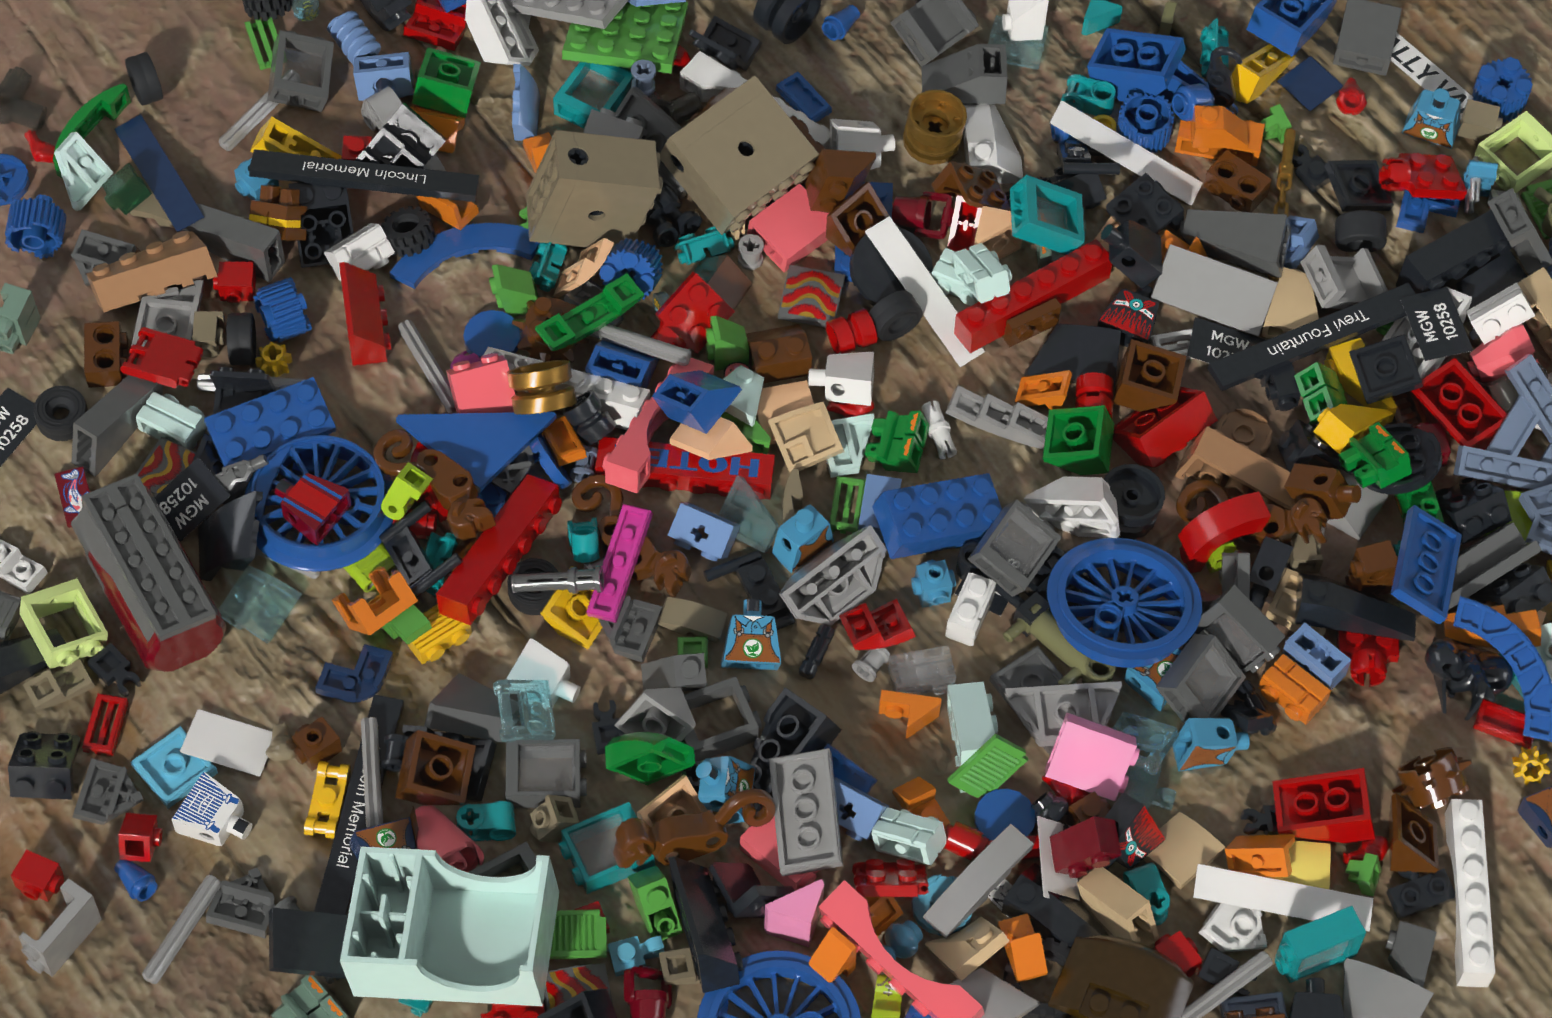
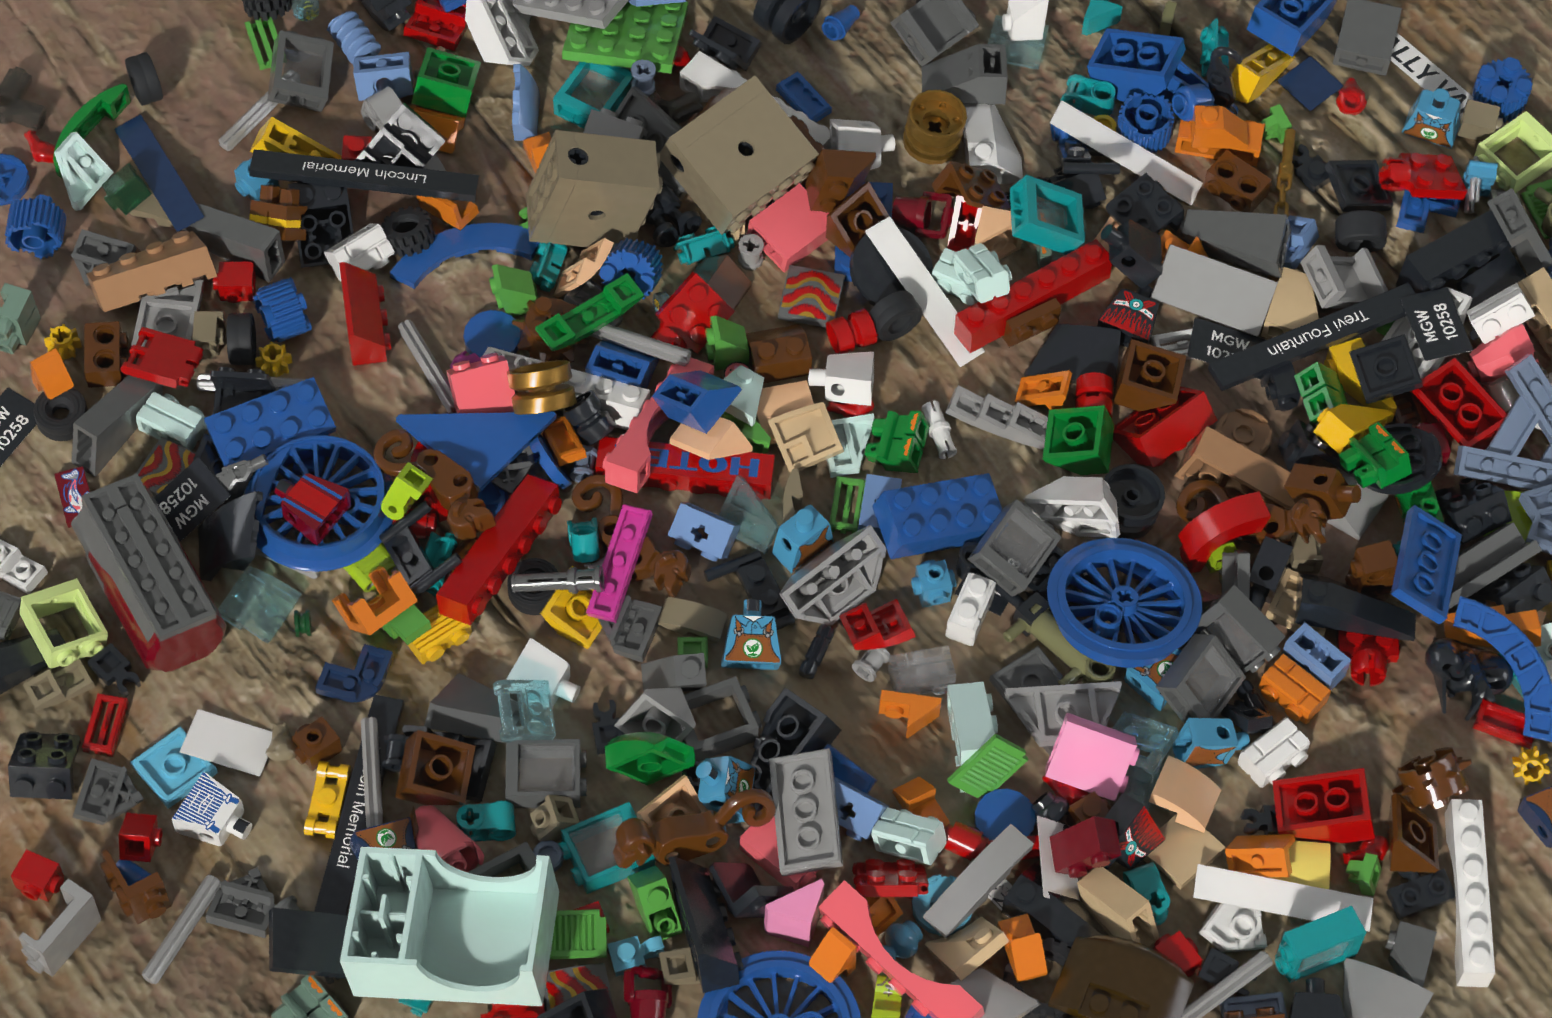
none -> orange slope [30,348,74,399]
none -> yellow gear [44,324,82,361]
none -> reddish brown bracket [99,849,171,924]
none -> dark green bush [294,609,312,637]
none -> sand blue tile [533,840,564,872]
none -> light nougat slope [1149,755,1221,833]
none -> white brick [1238,717,1310,788]

